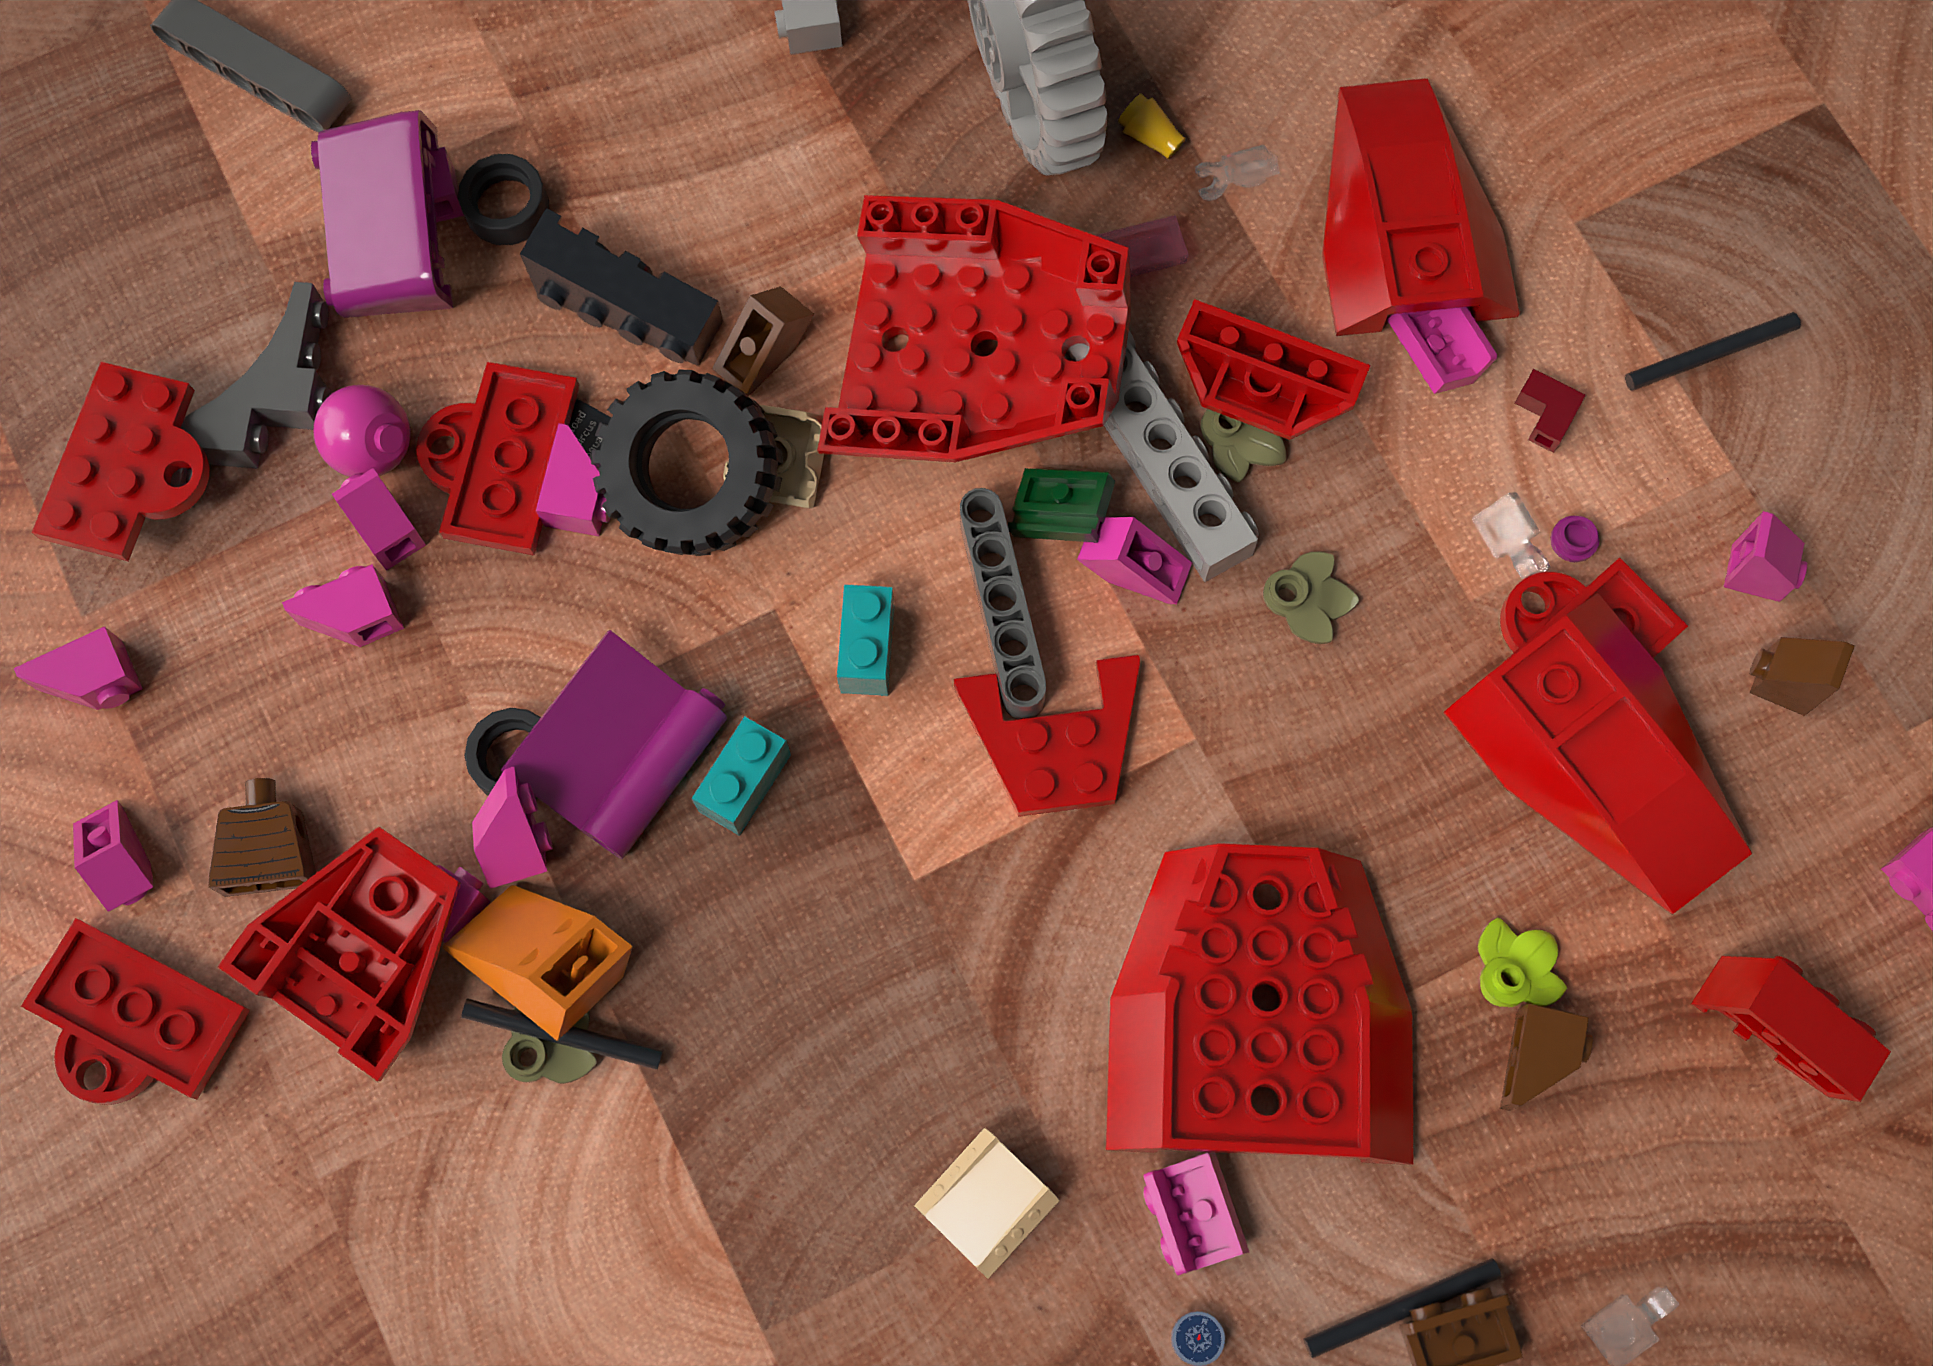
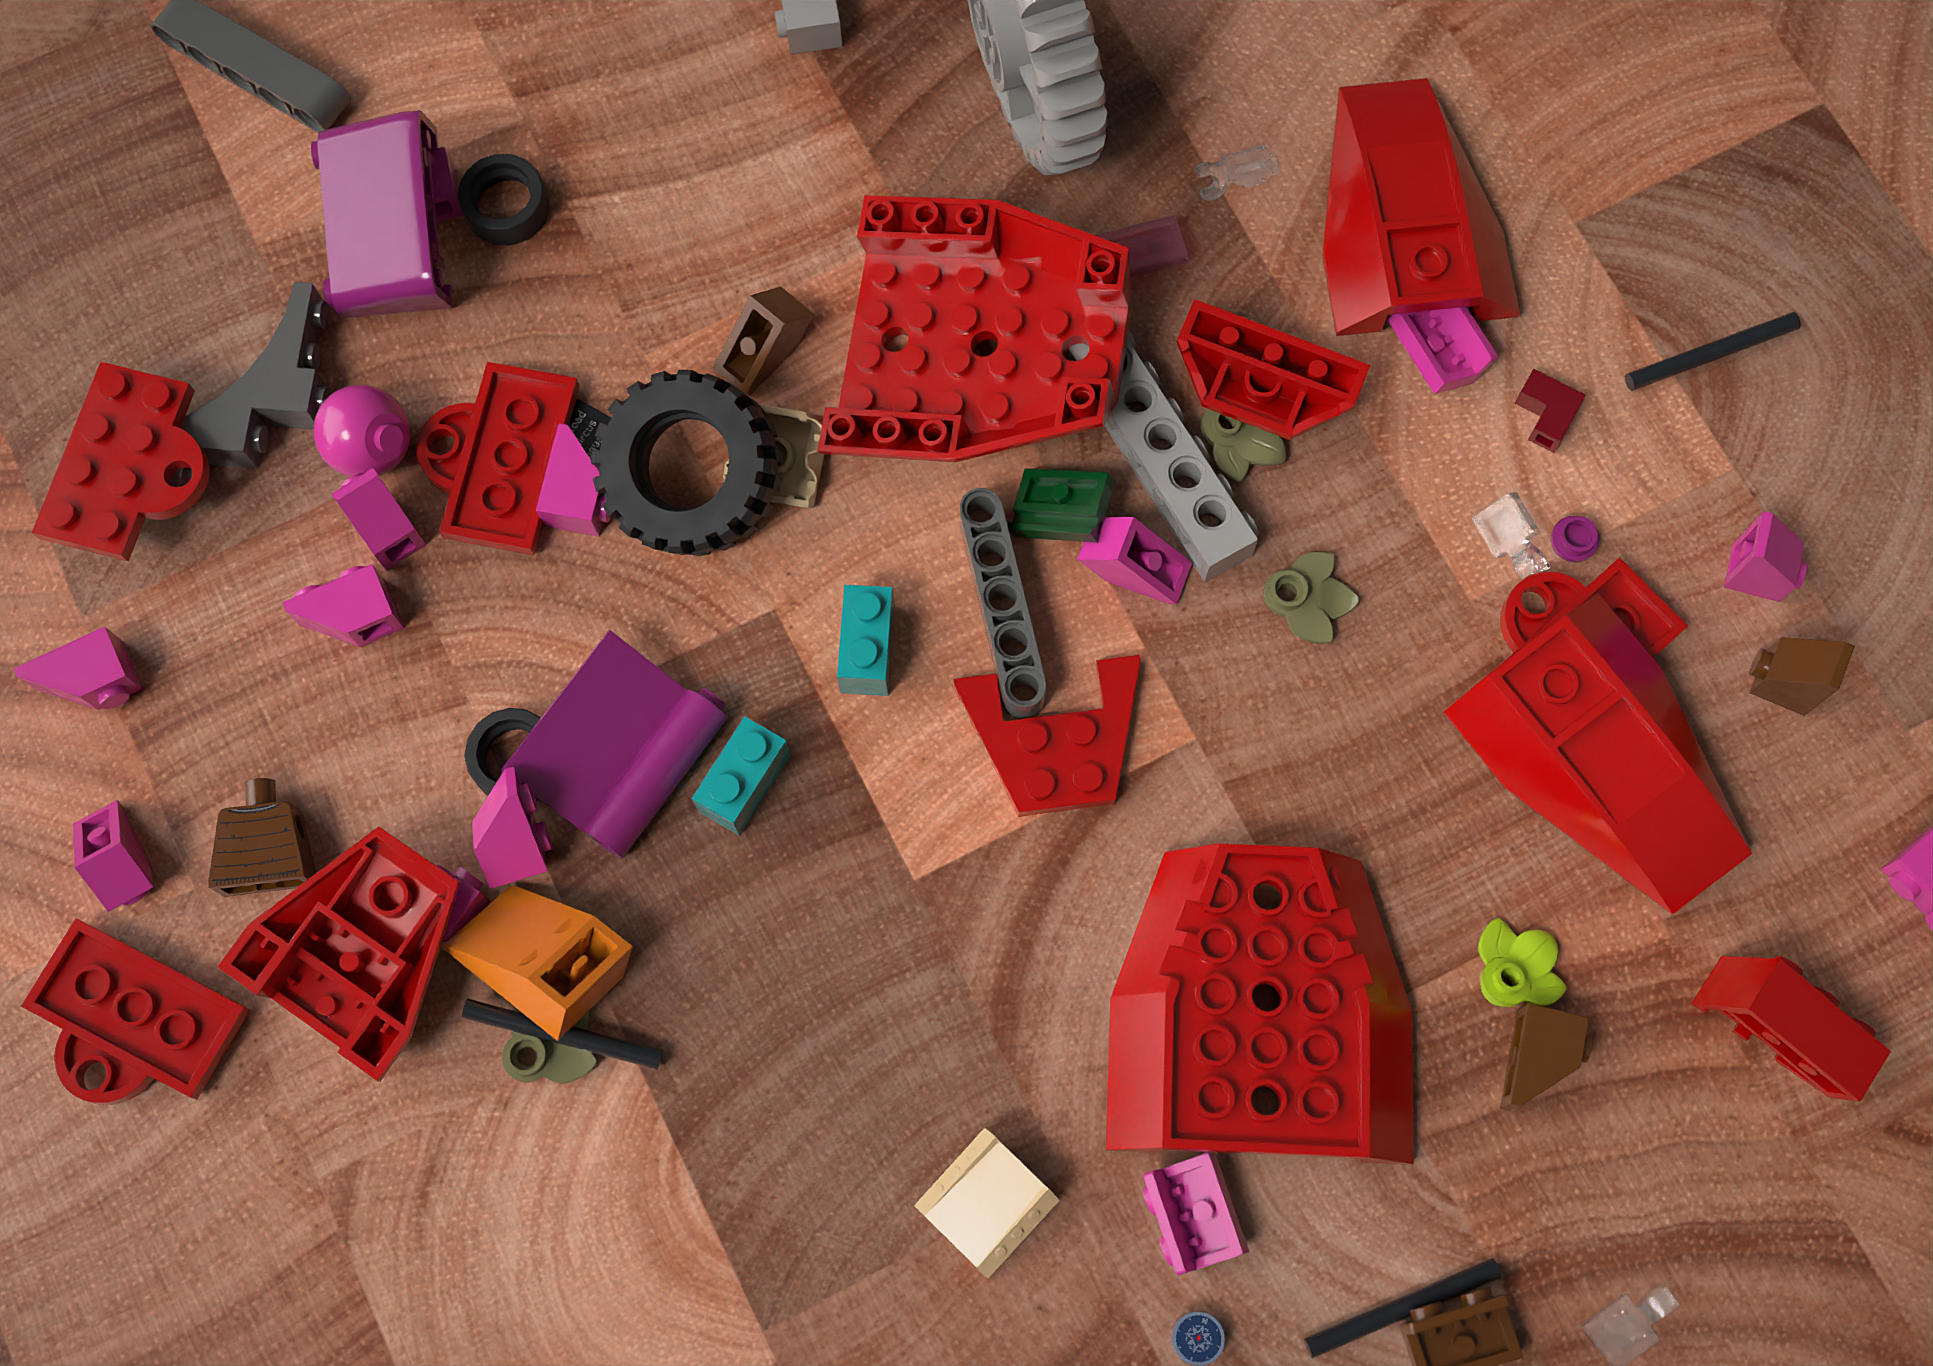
black wedge [520,208,723,366] -> none
yellow cone [1118,94,1186,159] -> none

